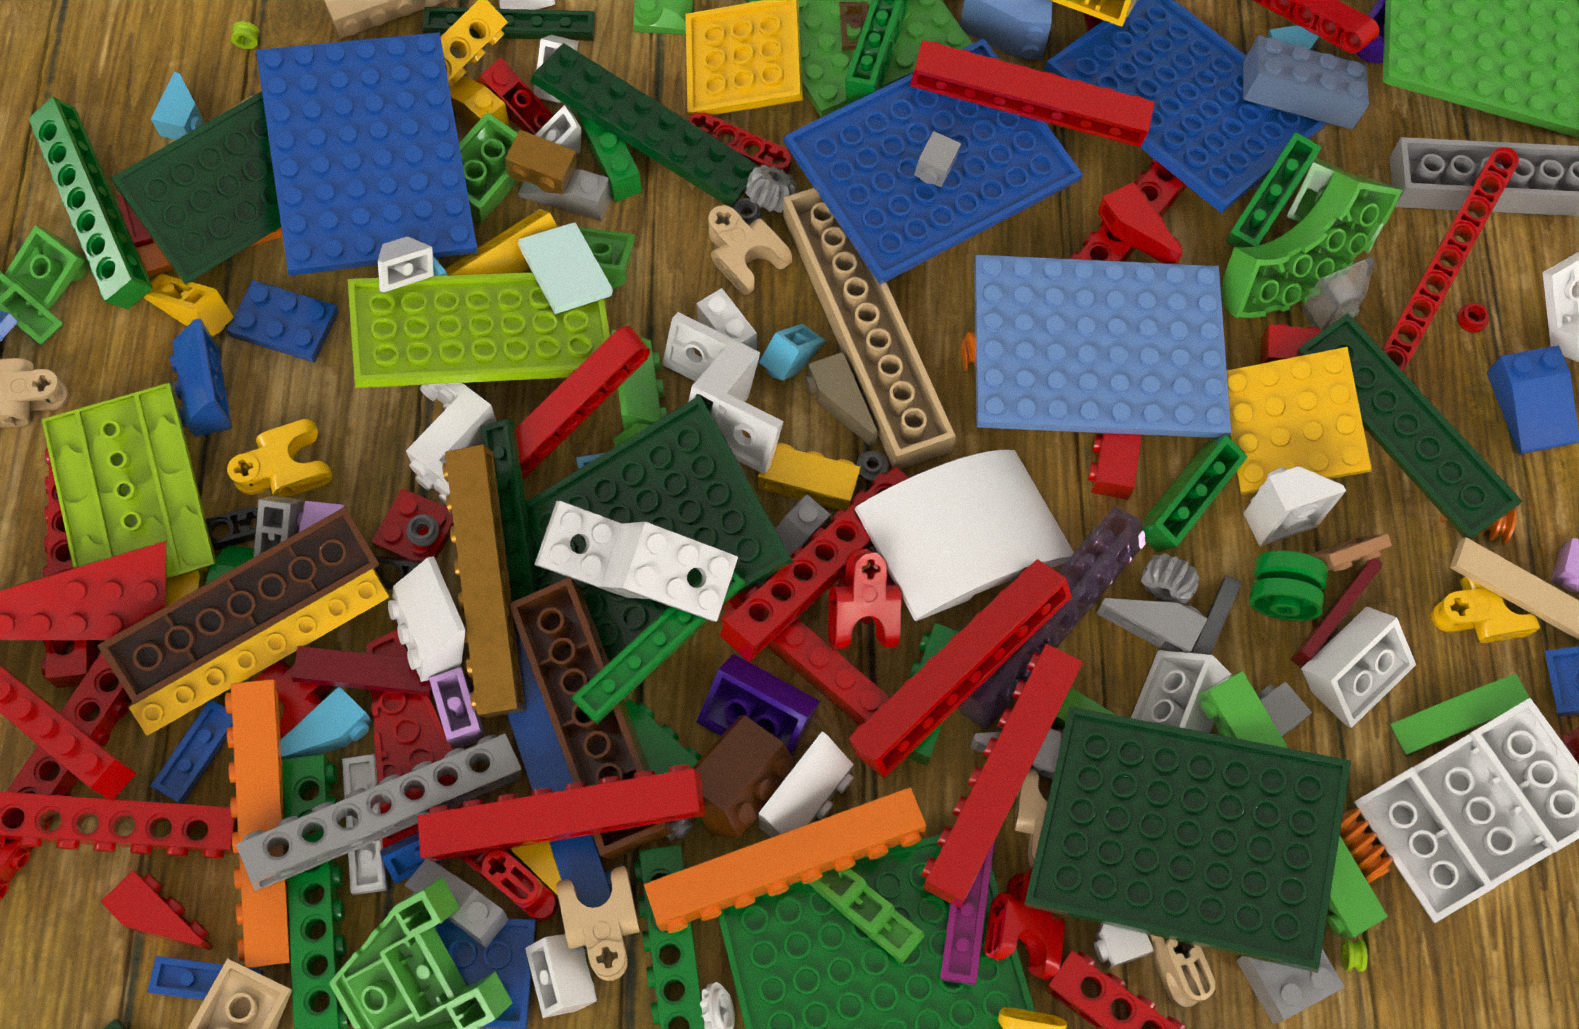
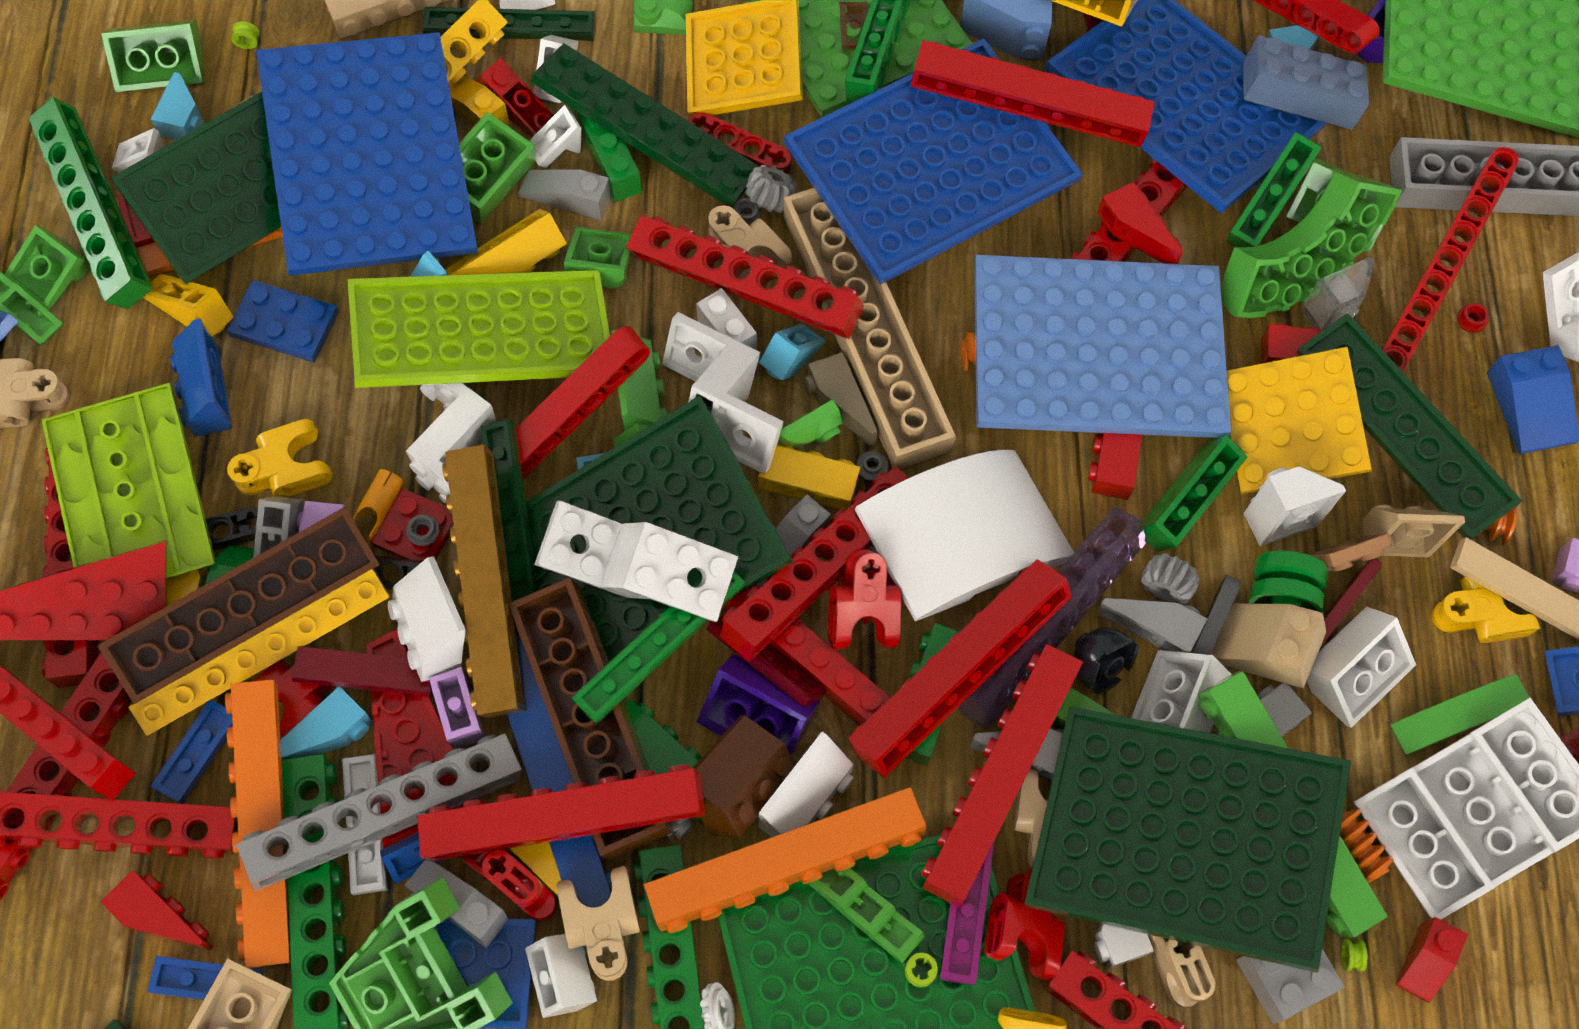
white slope [378,236,434,292] -> none
pearl gold brick [505,130,577,195] -> none
light aqua tile [518,222,613,314] -> none
light grey brick [914,131,961,188] -> none
none -> bright green slope [101,19,204,92]
none -> white slope [112,128,164,173]
none -> light orange piece [352,469,405,543]
none -> red brick [626,215,864,339]
none -> dark red tile [706,615,826,708]
none -> bright green slope [777,399,843,448]
none -> lime bush [905,952,938,987]
none -> black cylinder [1073,627,1139,694]
none -> tan slope [1210,603,1326,689]
none -> tan slope [1363,505,1465,557]
none -> red slope [1396,917,1468,1003]

